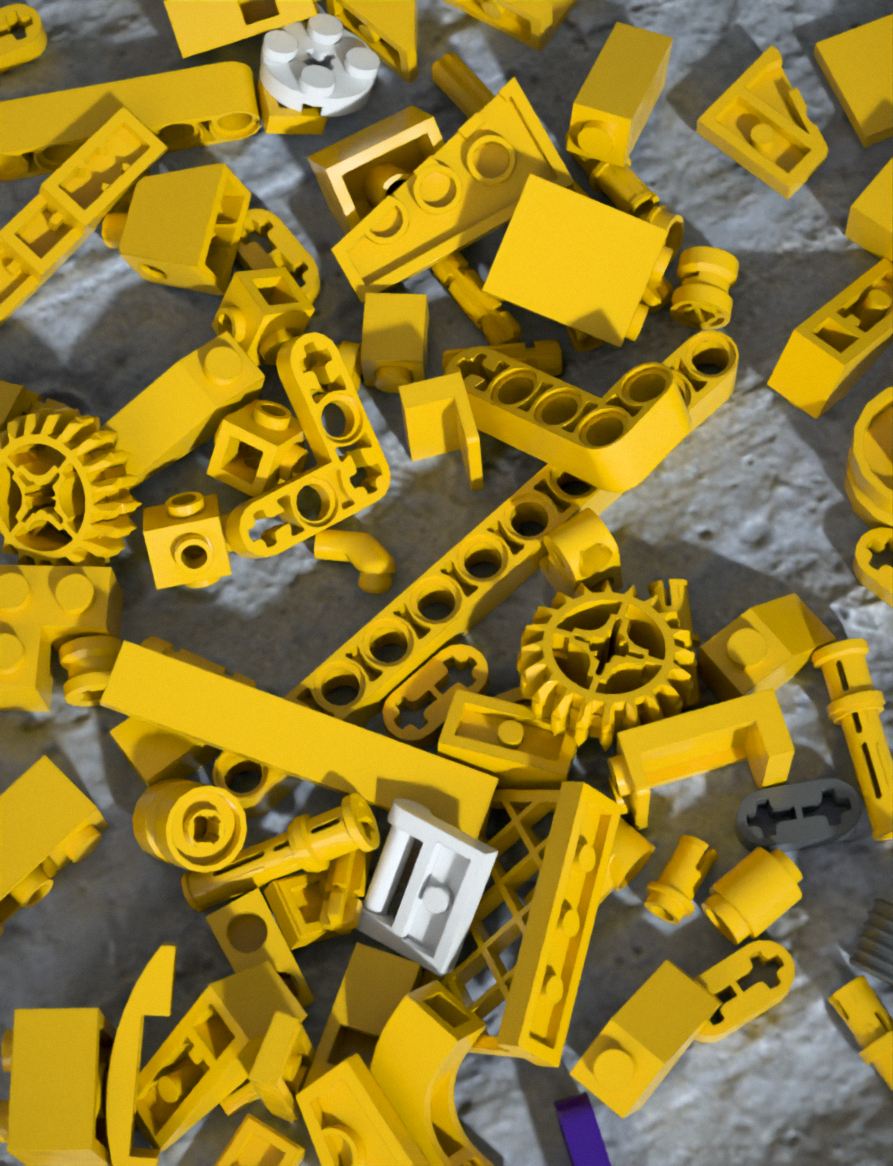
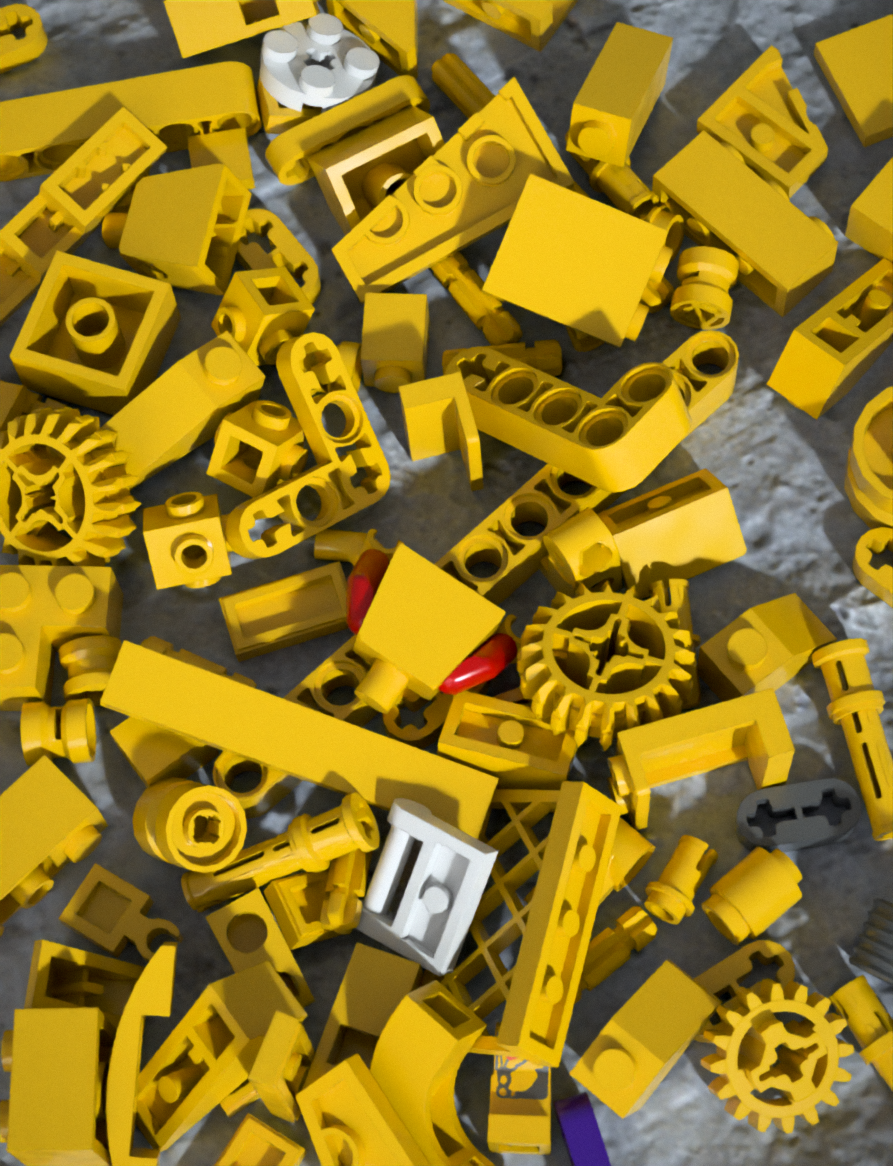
none -> yellow brick [10,250,181,415]
none -> yellow wheel [20,698,97,767]
none -> yellow slope [24,939,146,1035]
none -> yellow plate [58,863,183,963]
none -> yellow tile [187,127,255,190]
none -> yellow tile [219,561,349,662]
none -> yellow beam [265,75,430,186]
none -> yellow torso [346,529,521,714]
none -> yellow leg [487,1022,551,1155]
none -> yellow axle [574,906,658,1004]
none -> yellow panel [597,468,747,600]
none -> yellow brick [652,130,838,318]
none -> yellow gear [701,978,854,1134]

